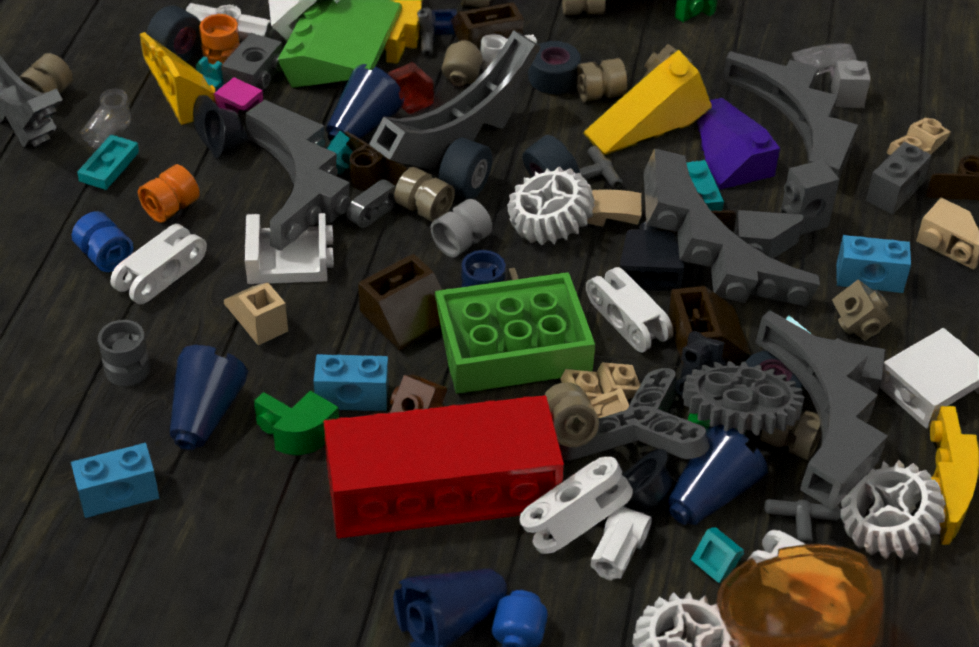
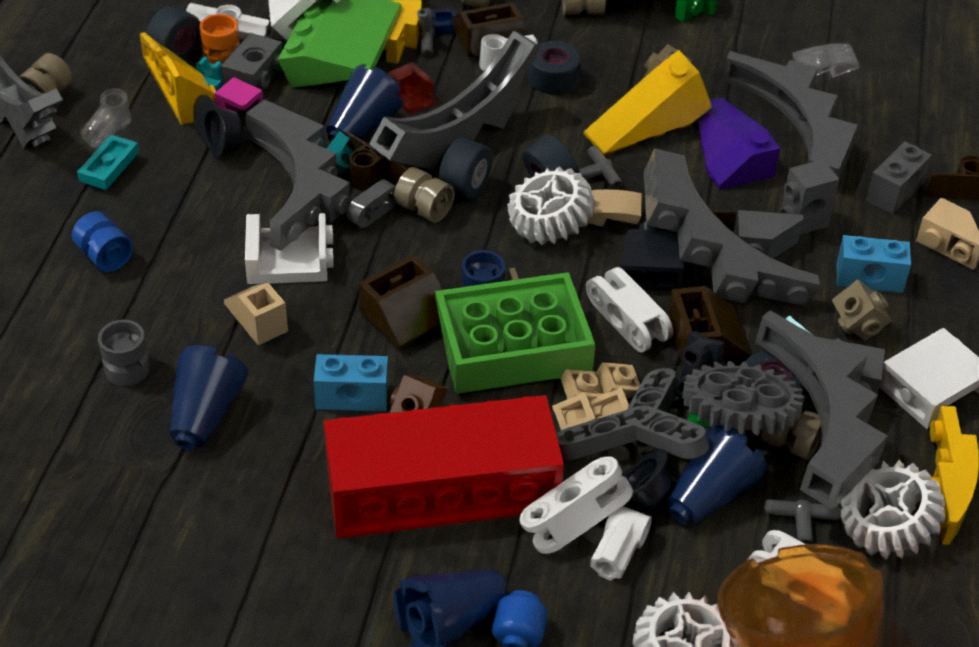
dark azure brick [71,443,159,518] -> none
white piece [111,224,207,304] -> none
orange wheel [138,164,200,223] -> none
green brick [254,391,339,455] -> none
light grey wheel [431,199,492,257] -> none
dark tan head [442,41,483,86] -> none
dark tan wheel [545,382,599,447] -> none
dark tan wheel [576,58,627,102] -> none
teal plate [687,160,724,211] -> none
teal tile [690,527,744,583] -> none
light grey brick [831,60,870,108] -> none
tan slope [887,118,951,155] -> none

